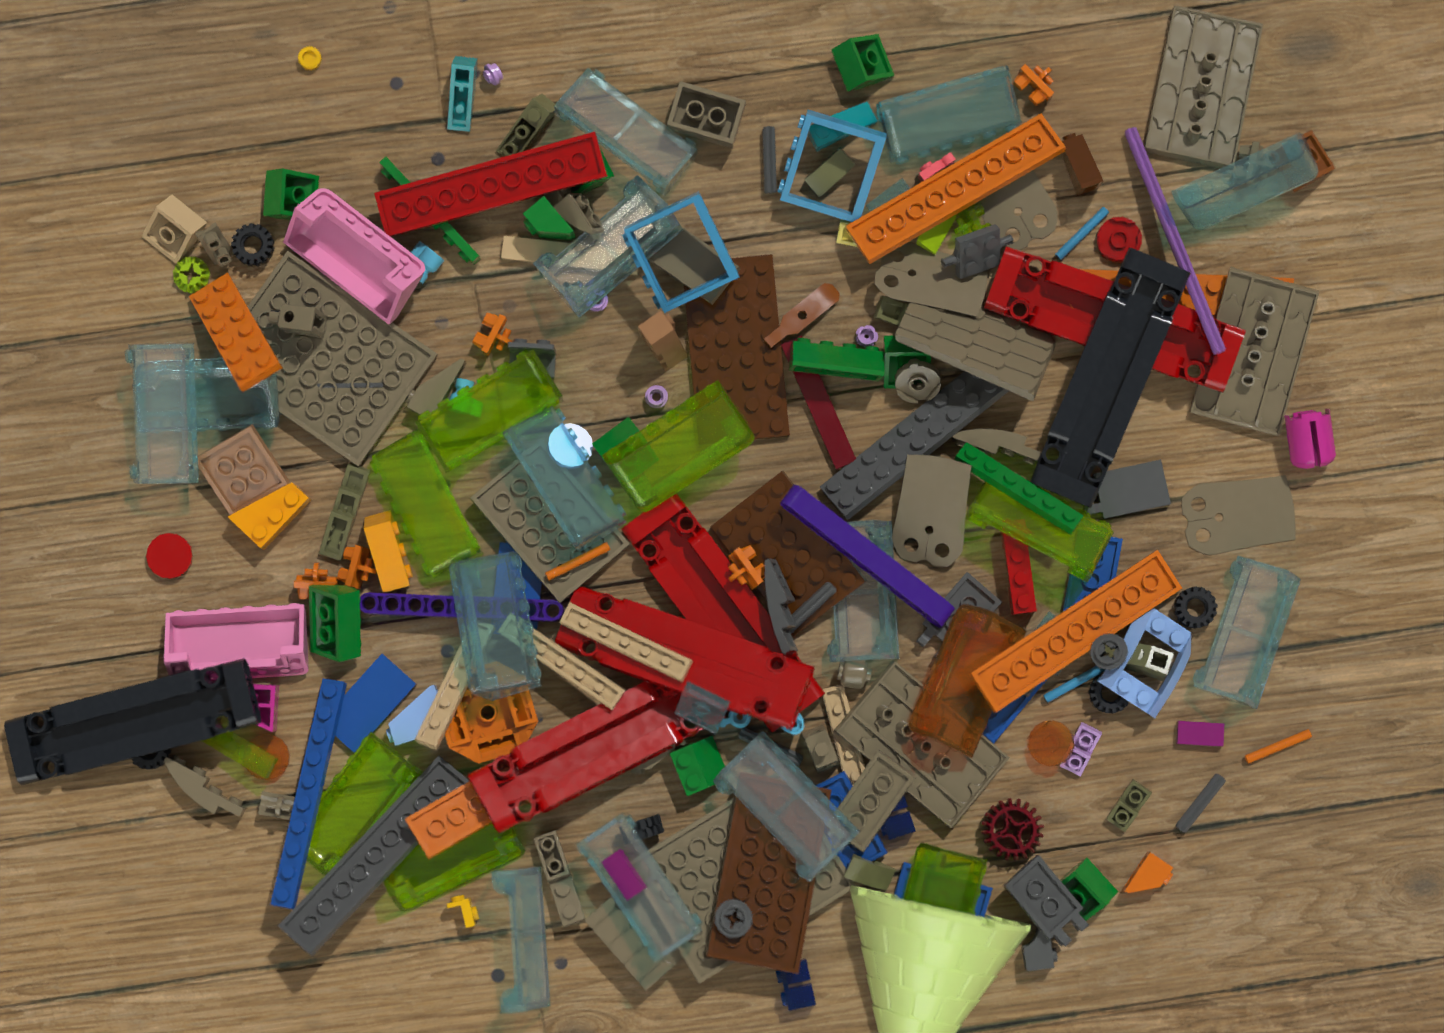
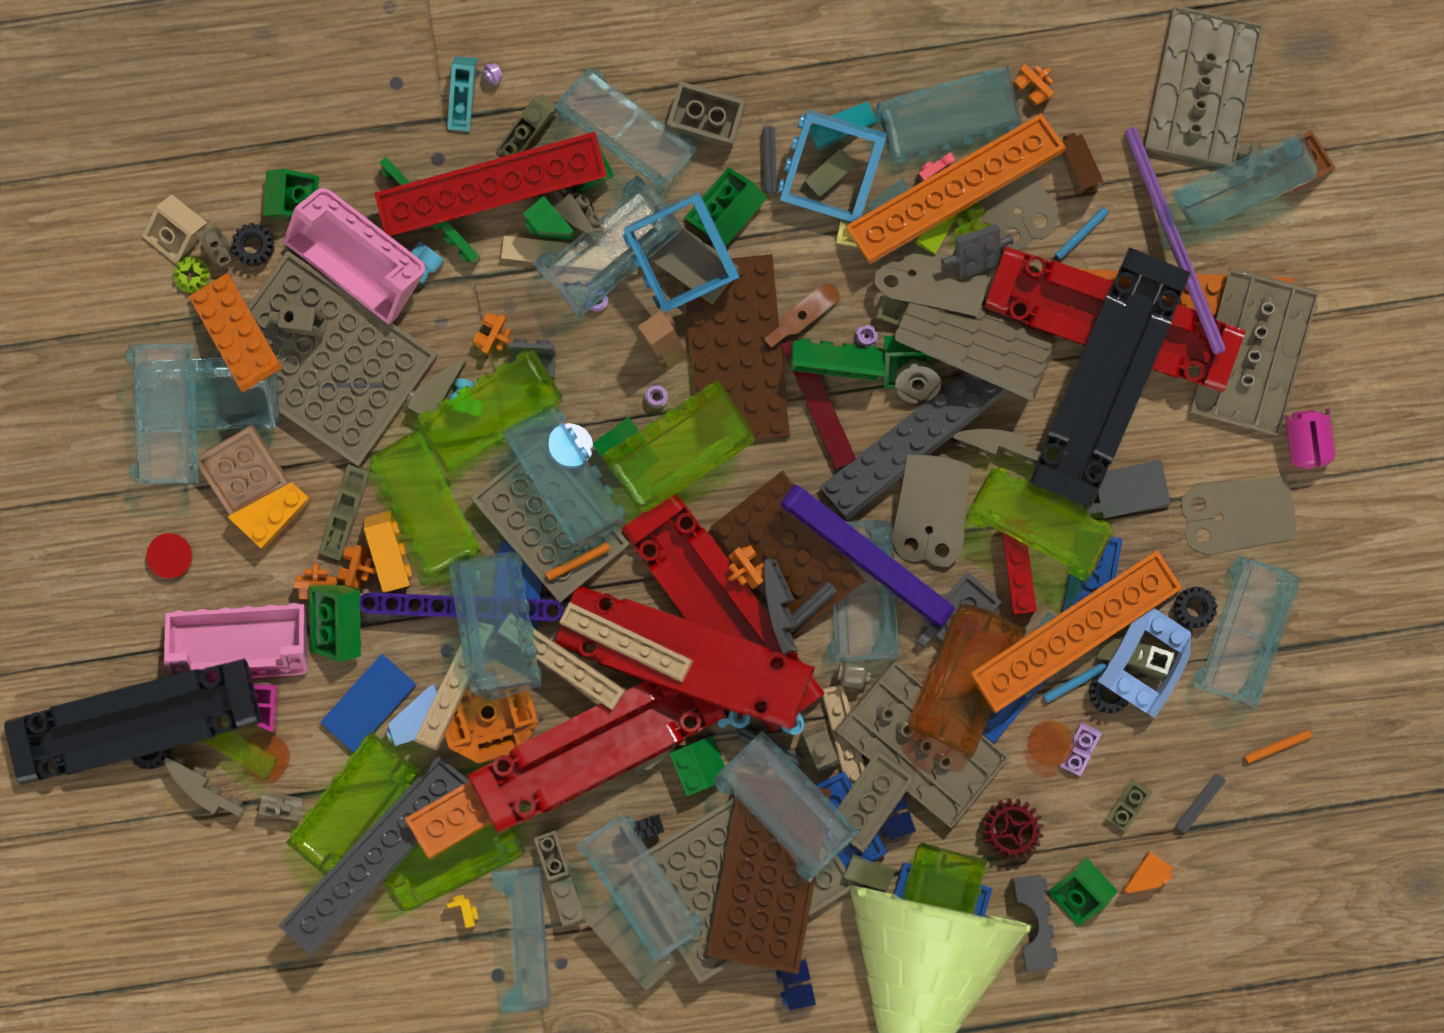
blue plate [270,678,347,910] -> none
yellow tile [298,46,322,70] -> none
magenta tile [601,849,647,901] -> none
clear light blue tile [675,681,730,734] -> none
dark grey gear [715,900,752,937] -> none
green slope [831,34,895,91] -> none
green plate [954,442,1084,535] -> none
dark grey tile [1003,855,1089,947] -> none
dark grey gear [1090,633,1128,671] -> none
red tile [1096,217,1142,262] -> none
magenta tile [1176,721,1225,747] -> none
none -> green slope [684,167,767,246]

